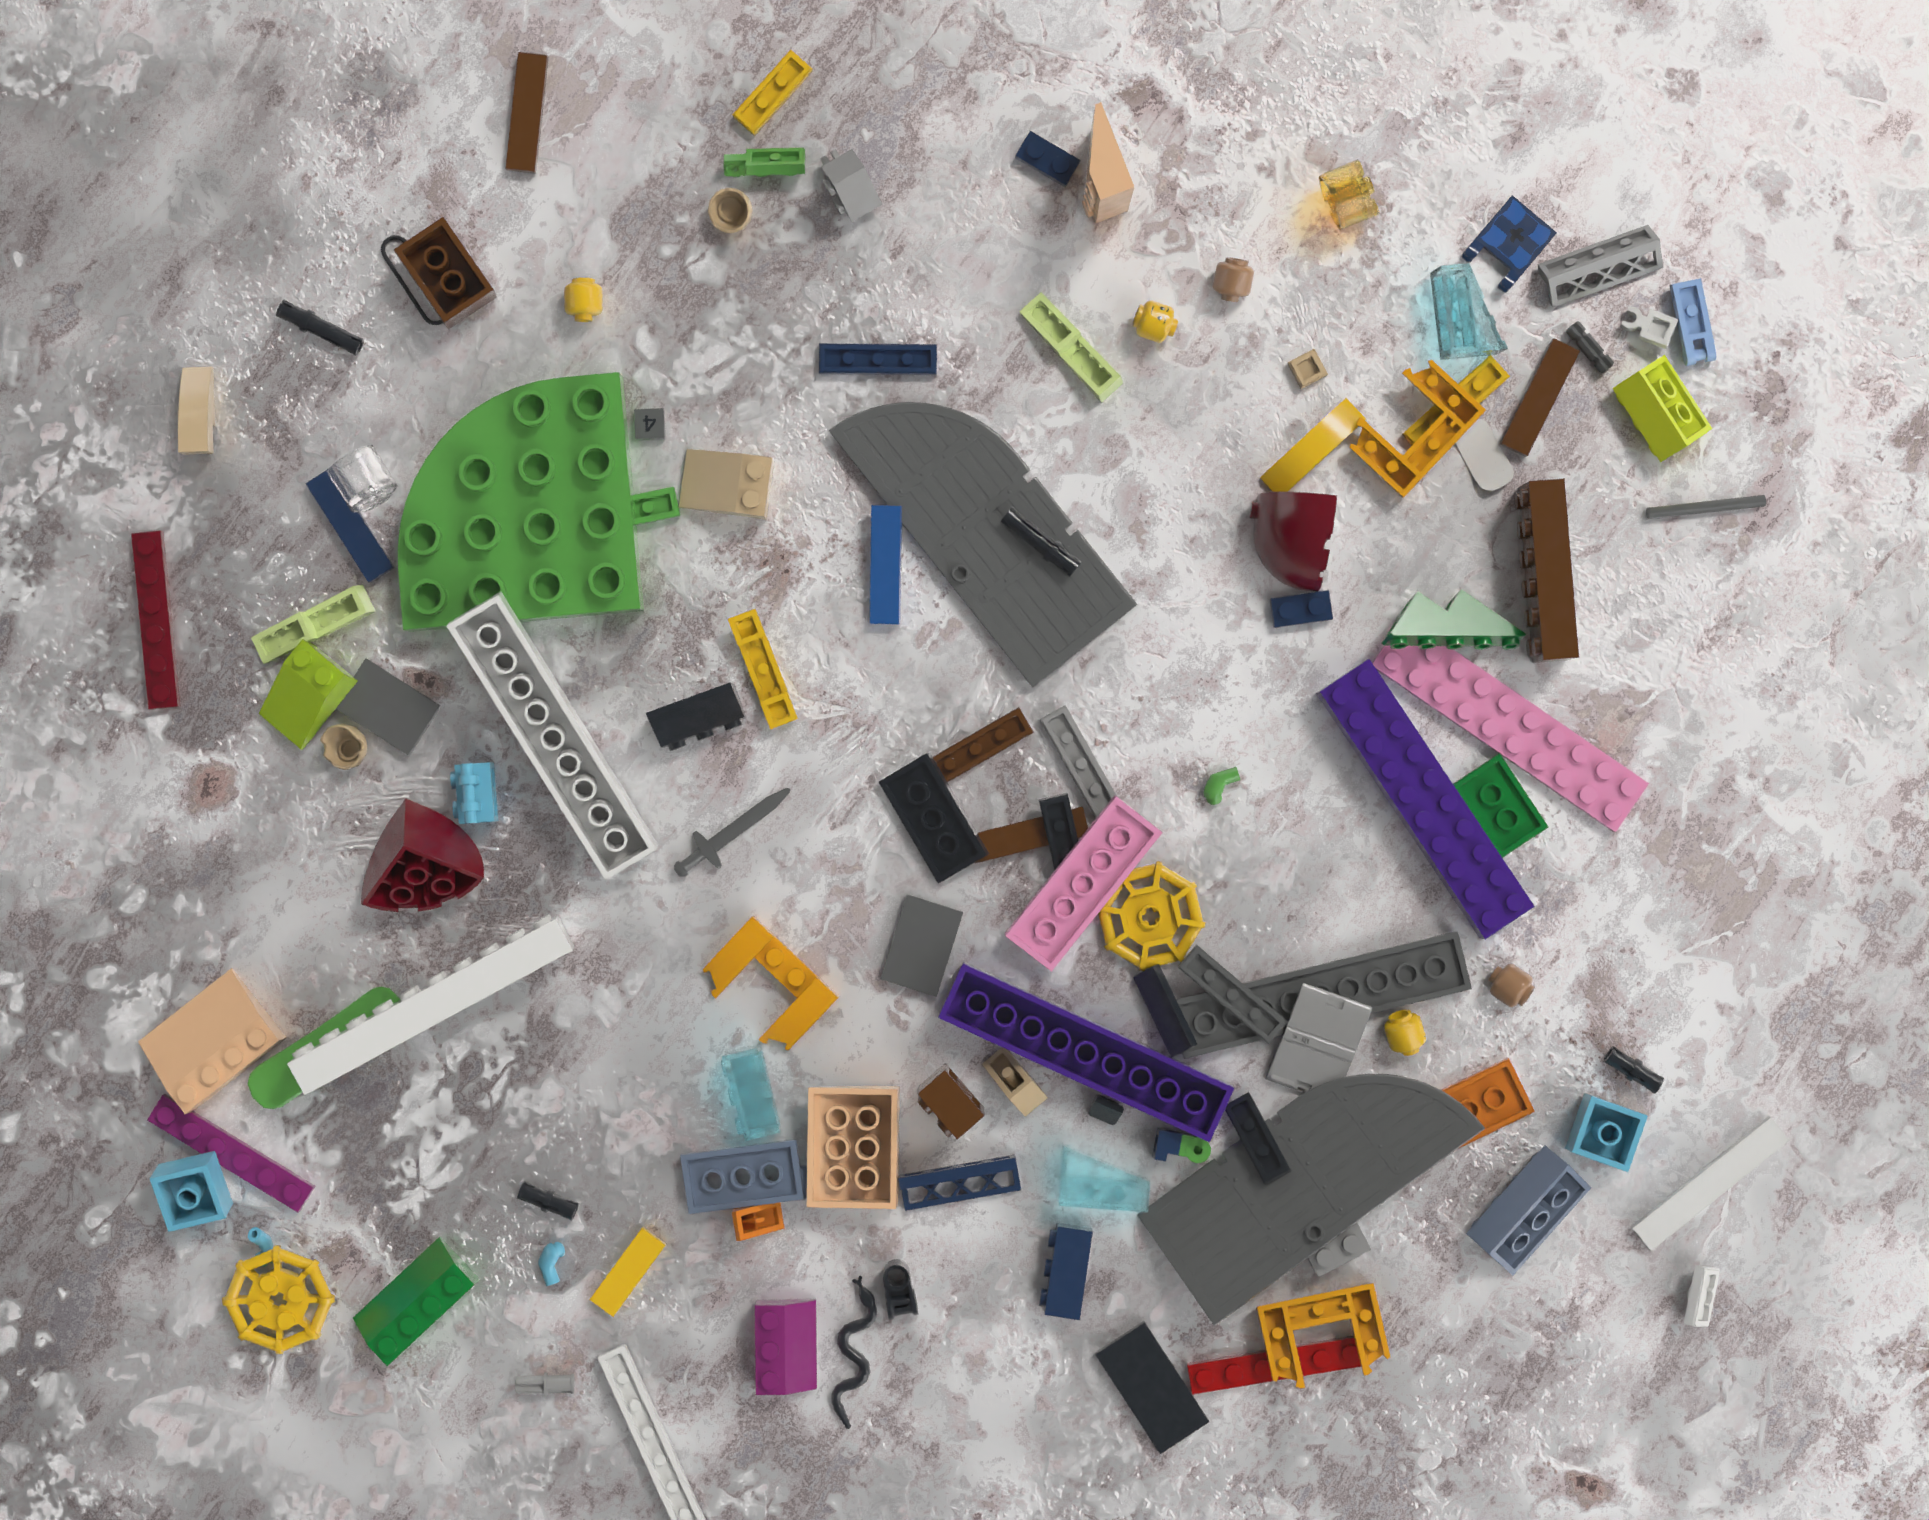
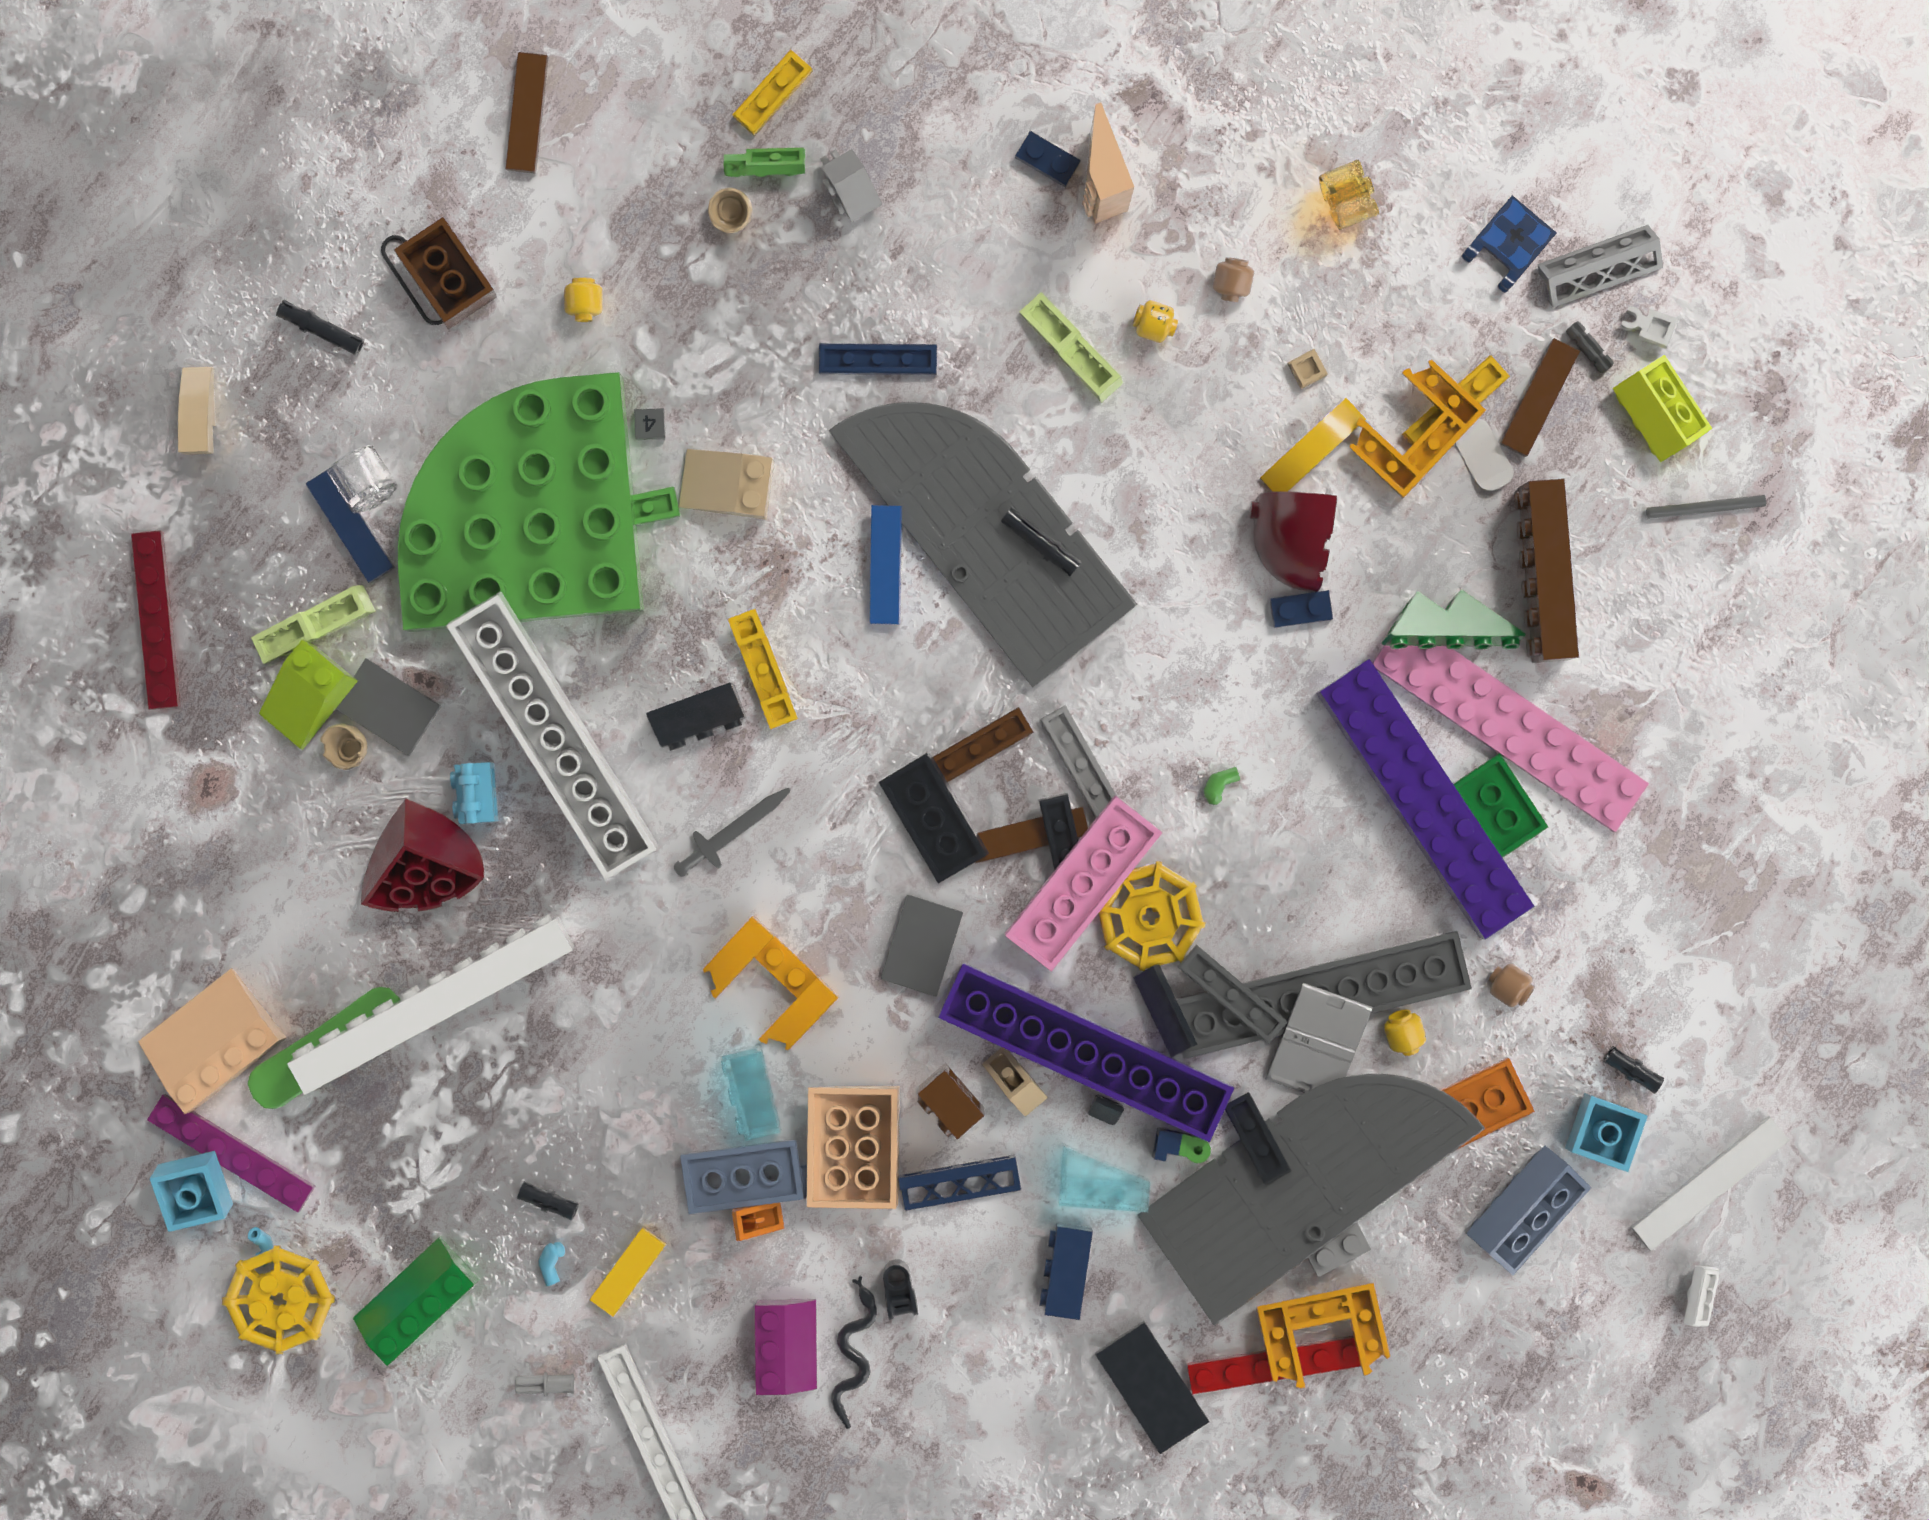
clear light blue wedge [1430,263,1508,360] -> none
light blue plate [1669,278,1716,366] -> none

